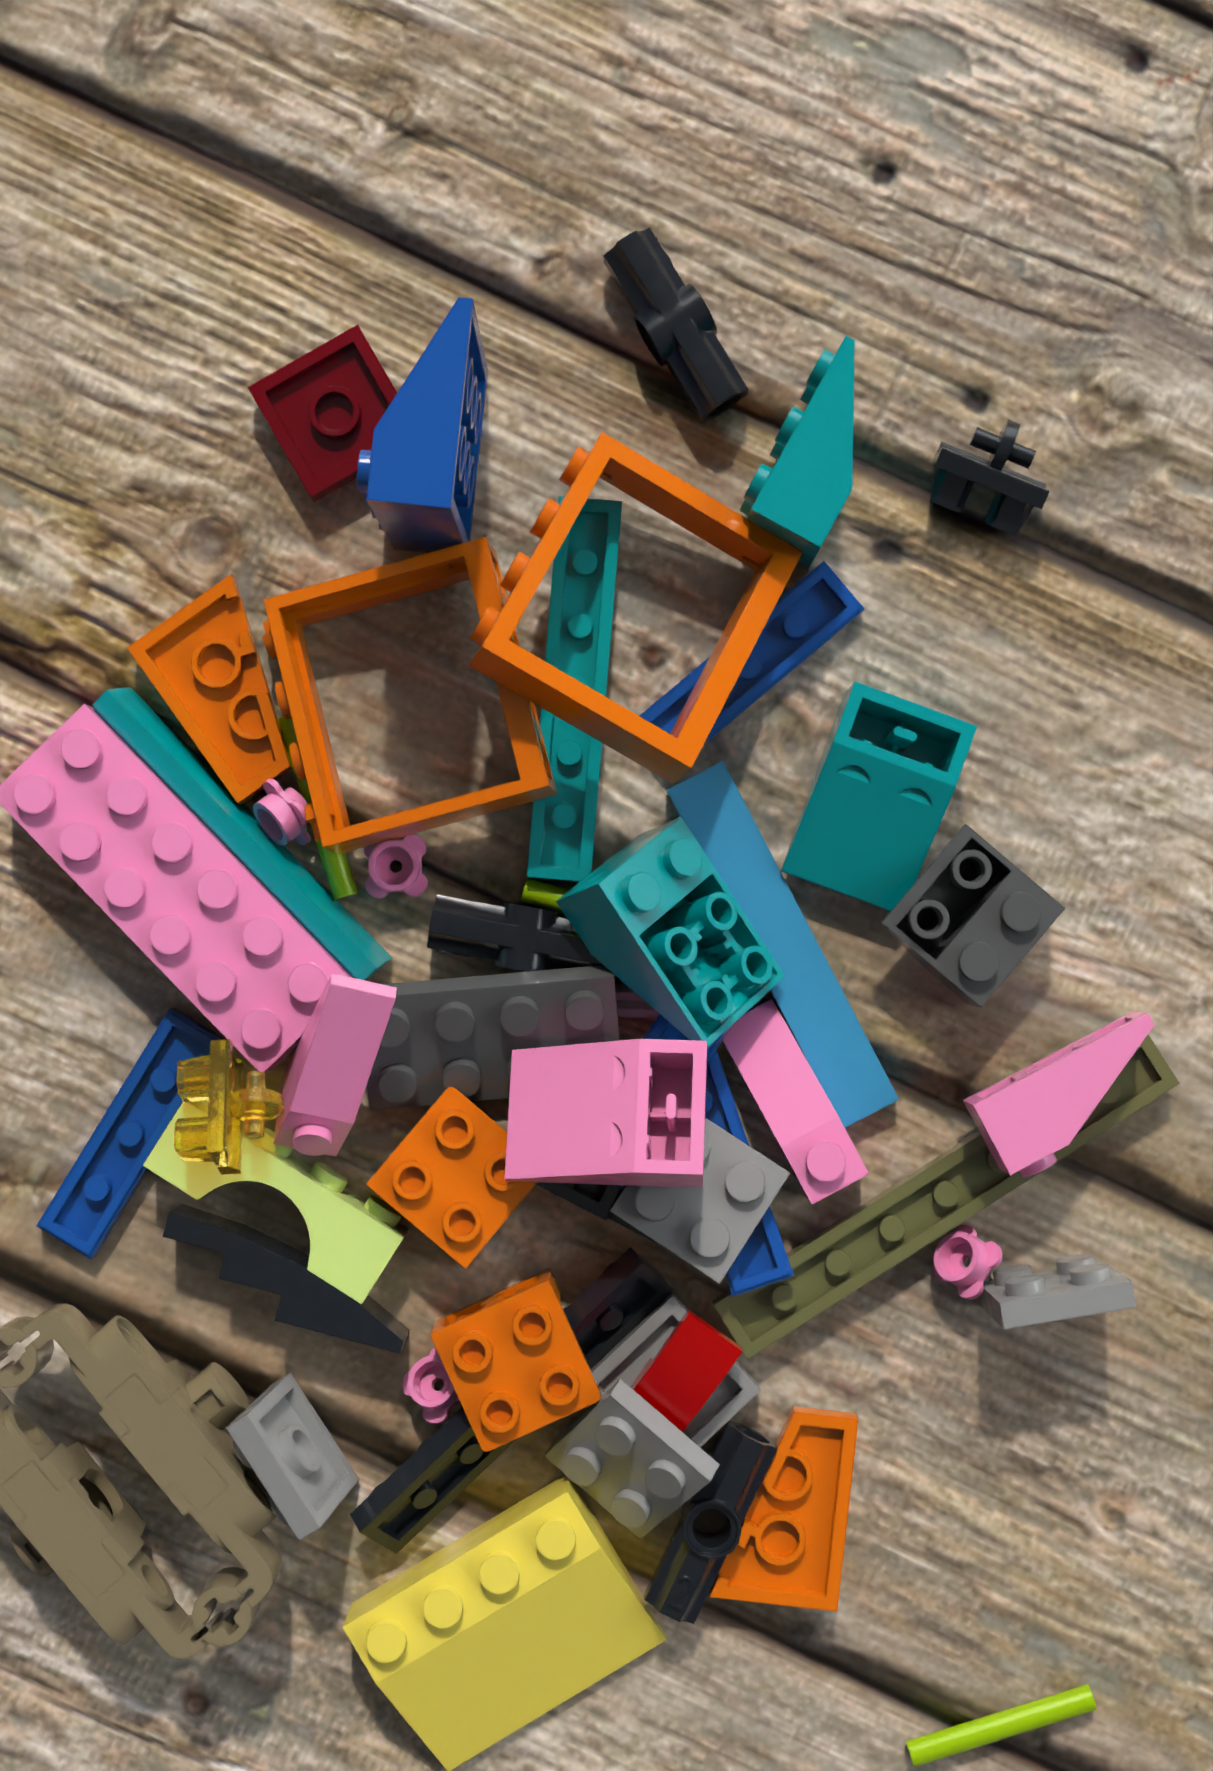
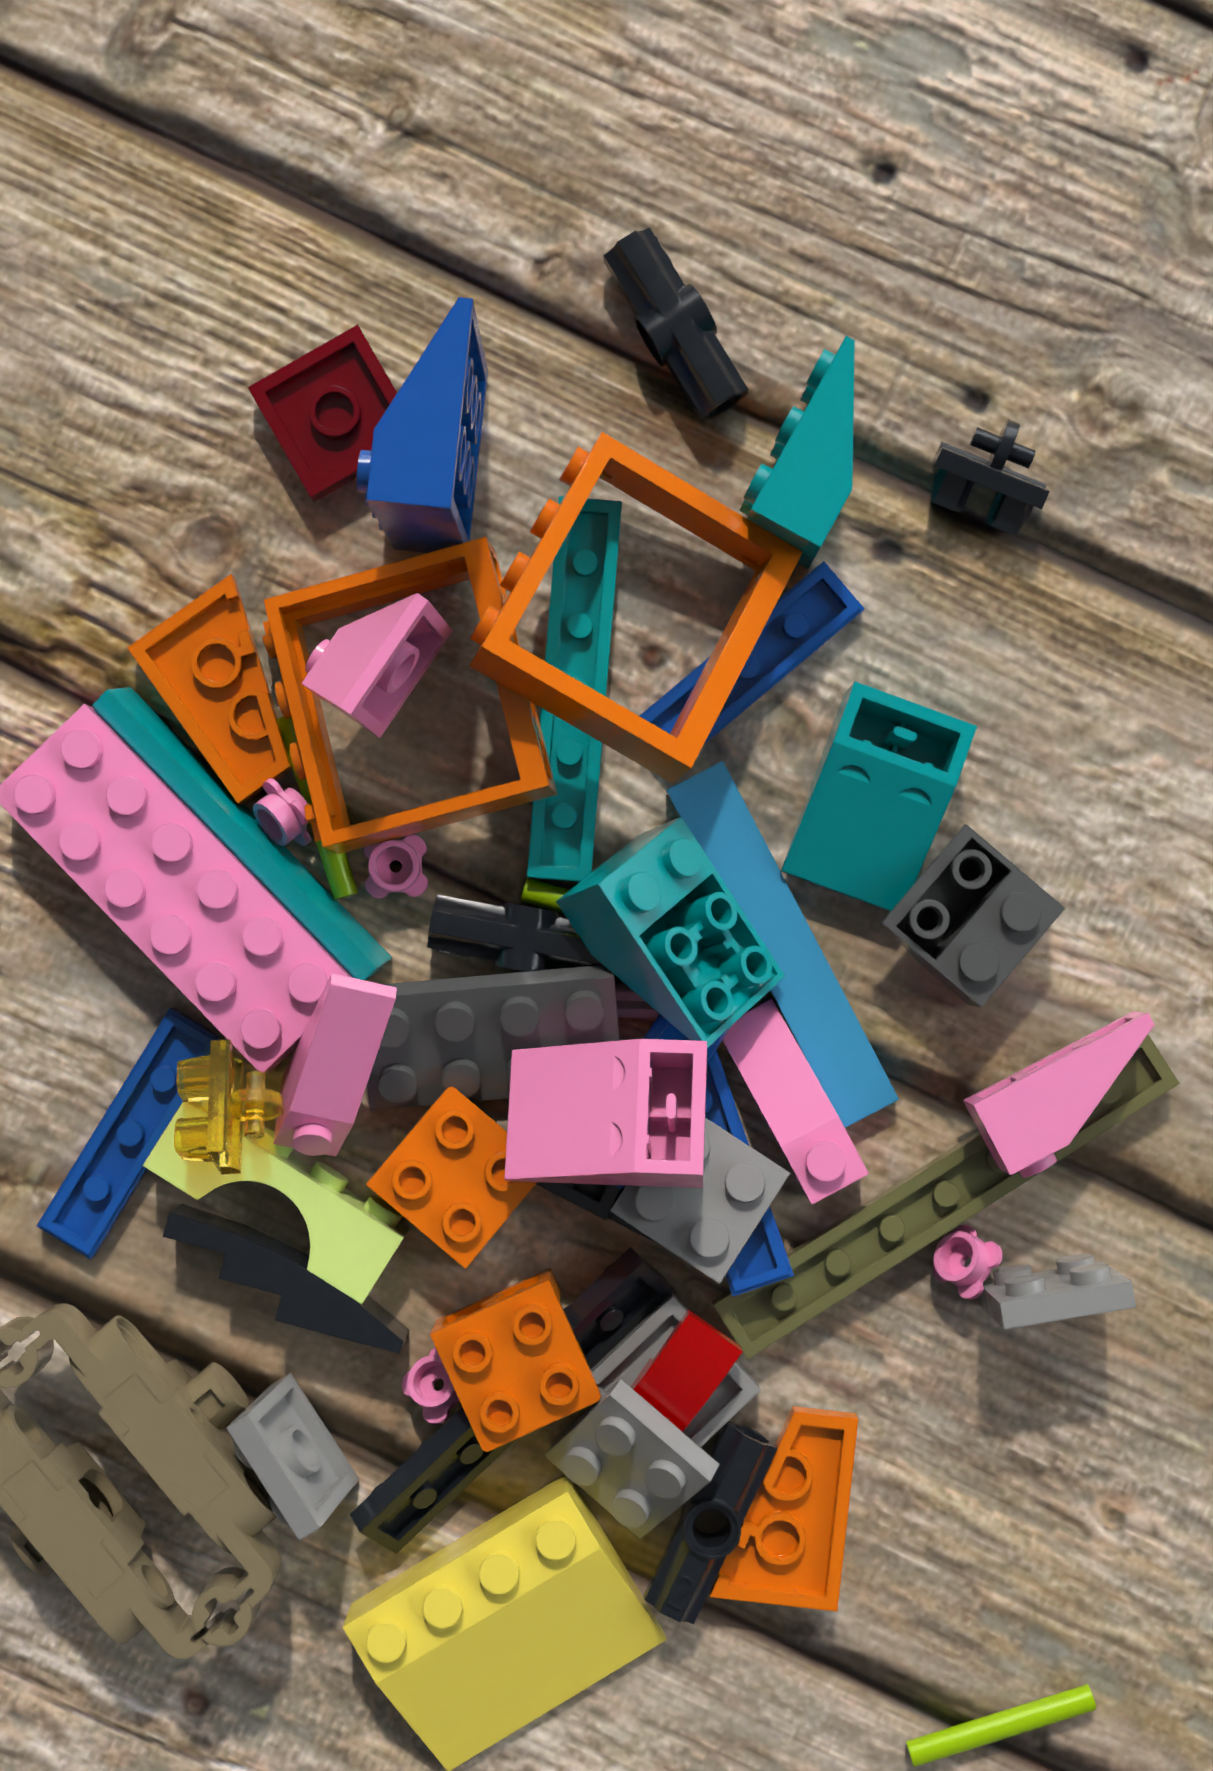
none -> bright pink slope [301,593,453,738]

